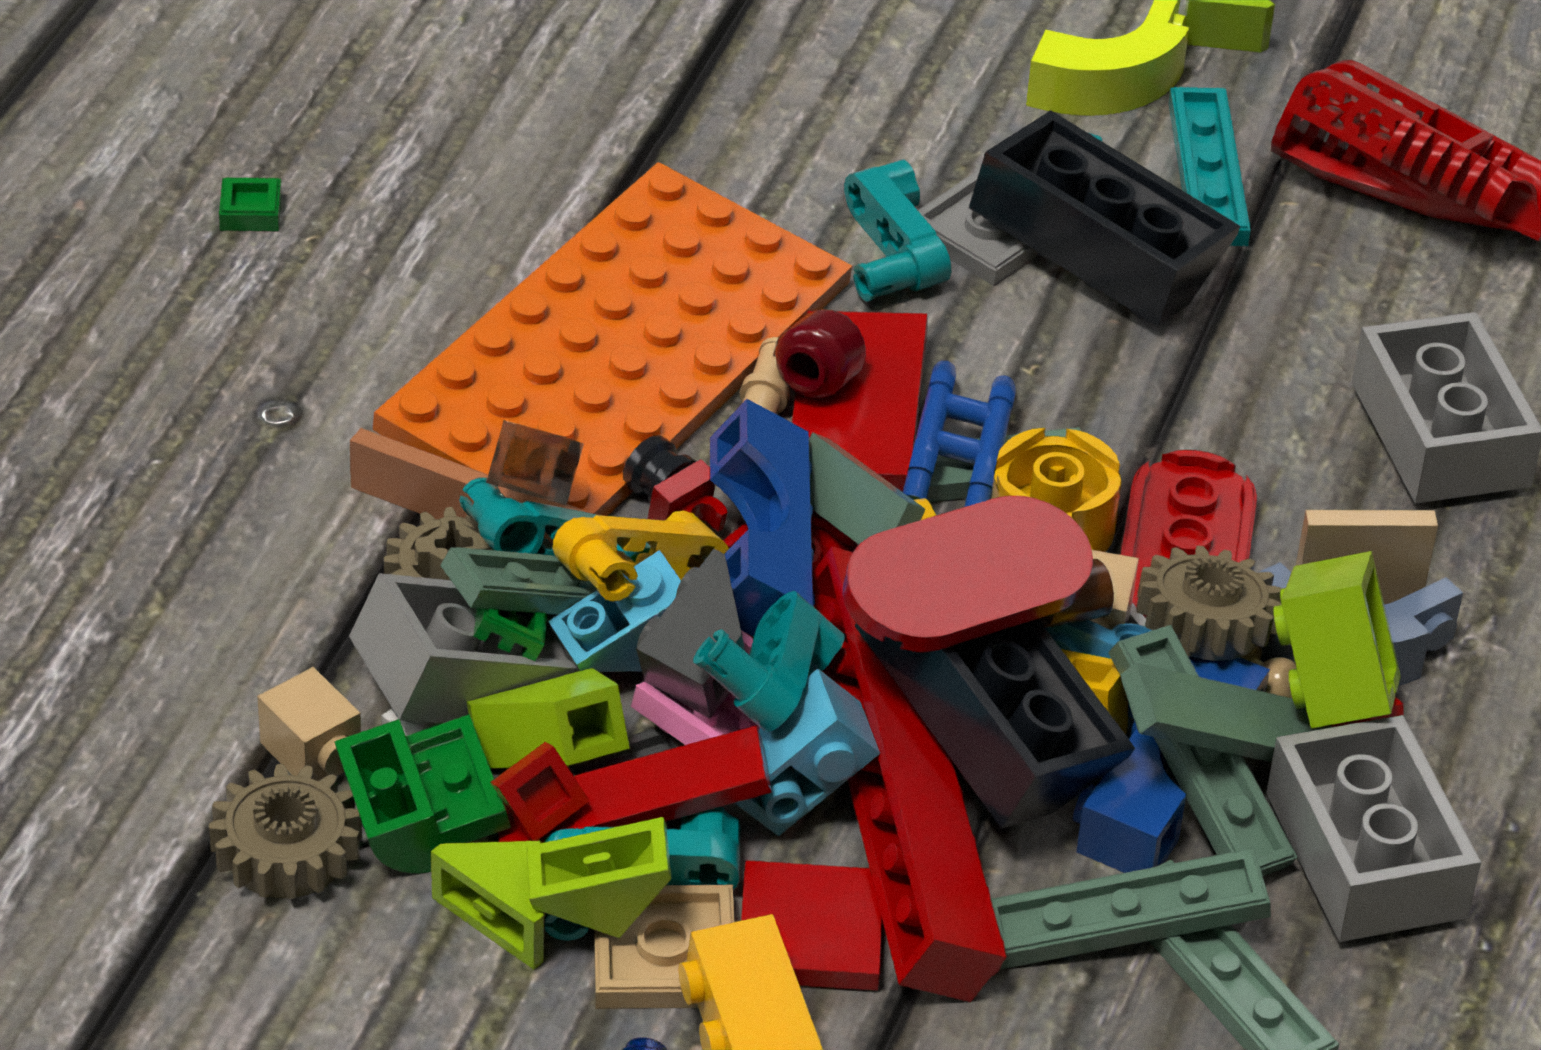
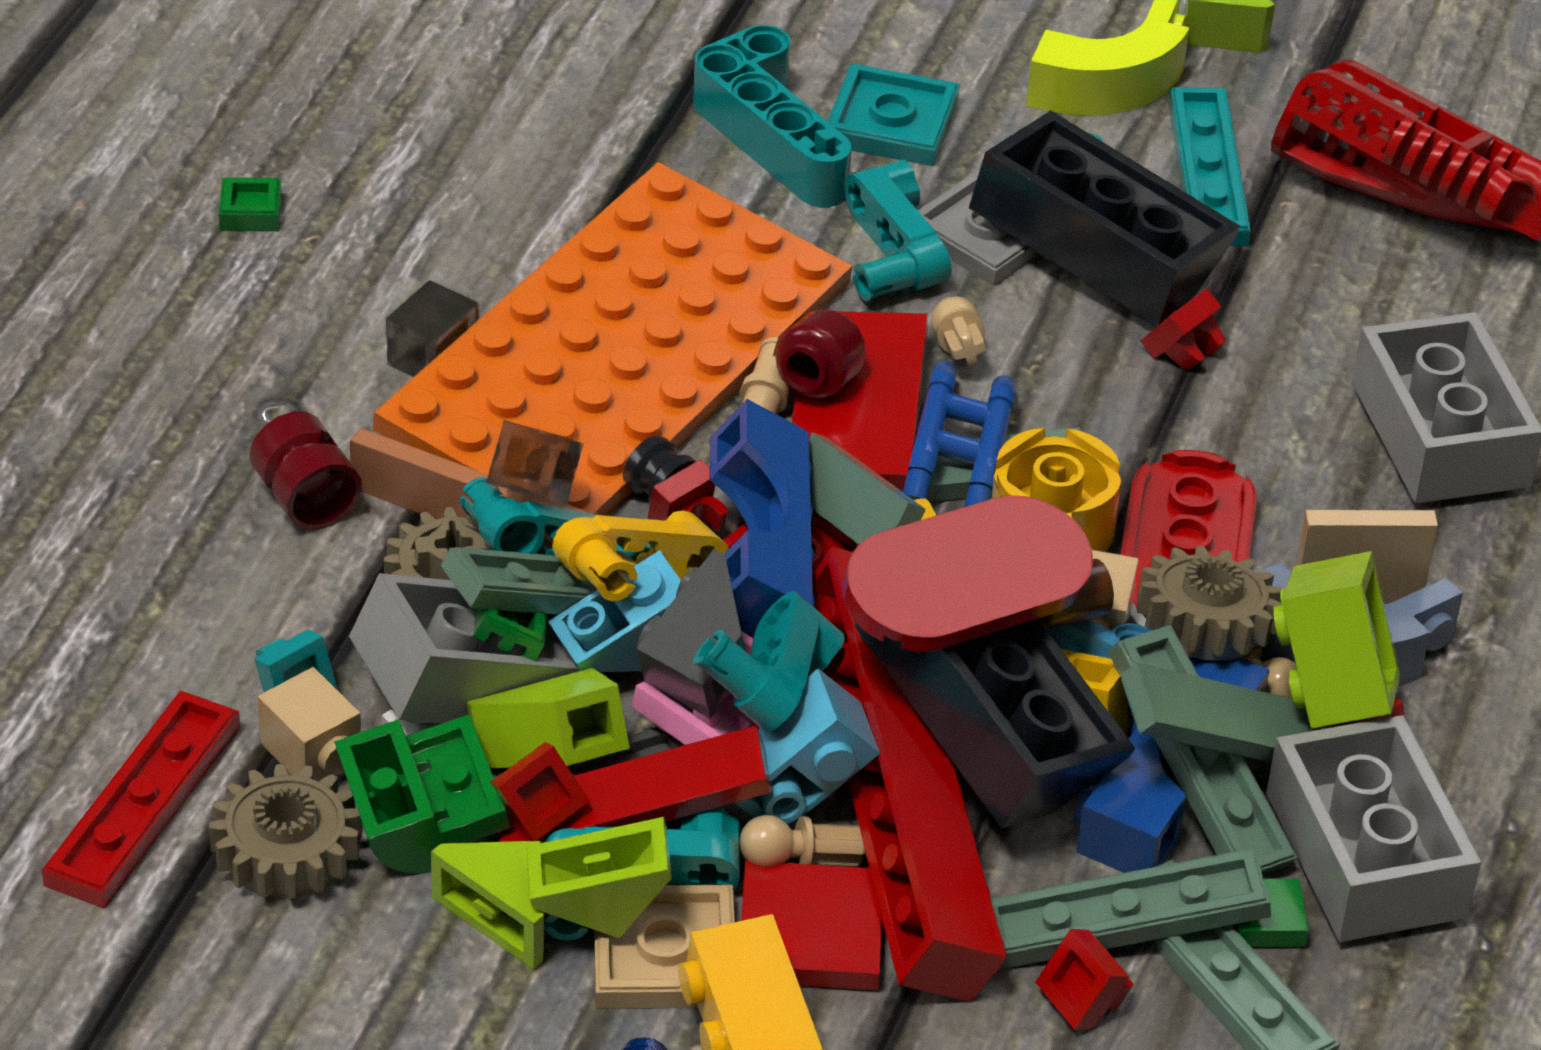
none -> red tile [42,690,240,909]
none -> dark red wheel [249,411,362,530]
none -> teal tile [254,629,338,692]
none -> clear smoke brick [386,280,479,377]
none -> teal beam [693,25,852,208]
none -> tan axle [739,815,866,867]
none -> teal tile [827,63,960,166]
none -> tan axle [931,296,986,366]
none -> red tile [1035,929,1134,1030]
none -> red tile [1140,288,1225,371]
none -> green tile [1233,878,1309,947]

